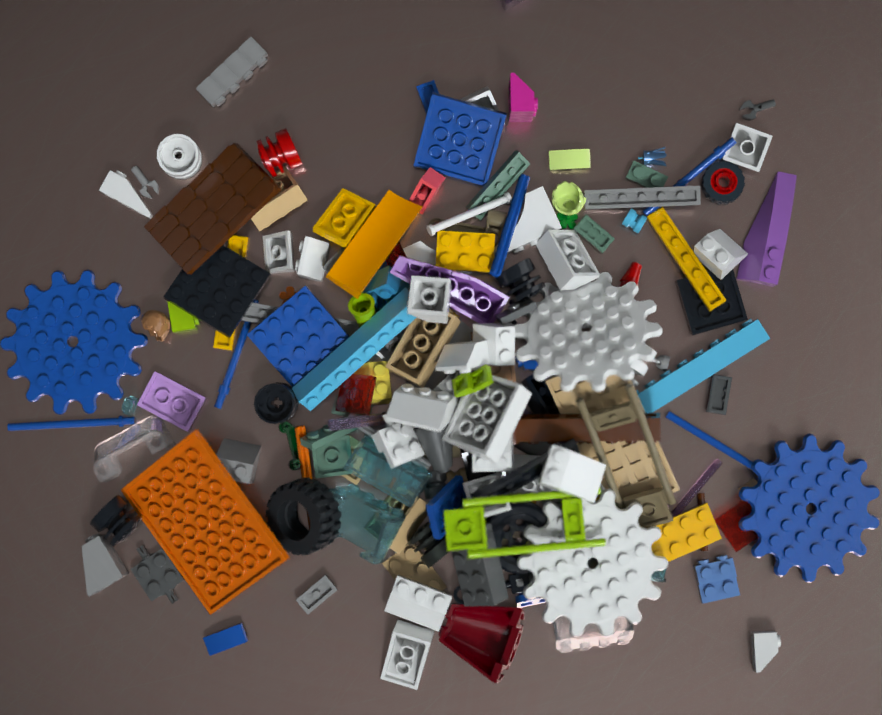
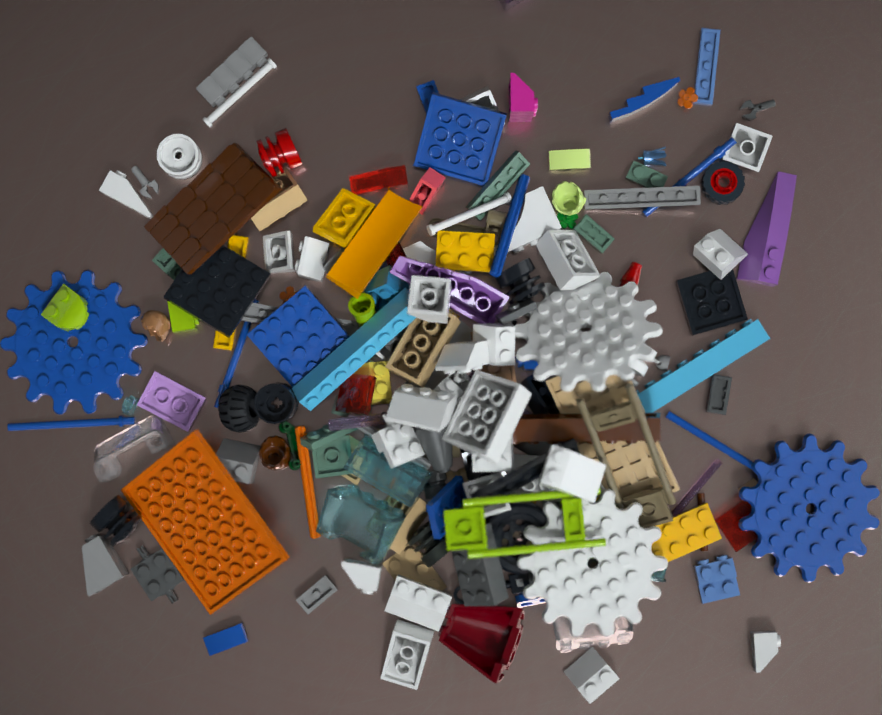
black tyre [266,478,341,556] -> none
lime slope [452,364,493,397] -> none
medium azure wheel [622,208,648,234] -> none
yellow tile [646,206,726,312] -> none
none -> lime slope [41,284,89,332]
none -> sand green slope [152,248,182,280]
none -> white bar [202,58,277,127]
none -> black wheel [218,385,259,433]
none -> reddish brown hair [259,435,291,470]
none -> white slope [341,558,383,594]
none -> clear red slope [349,165,408,195]
none -> white slope [563,647,619,704]
none -> blue slope [608,77,680,122]
none -> orange plant [678,87,698,109]
none -> medium blue tile [693,28,721,106]

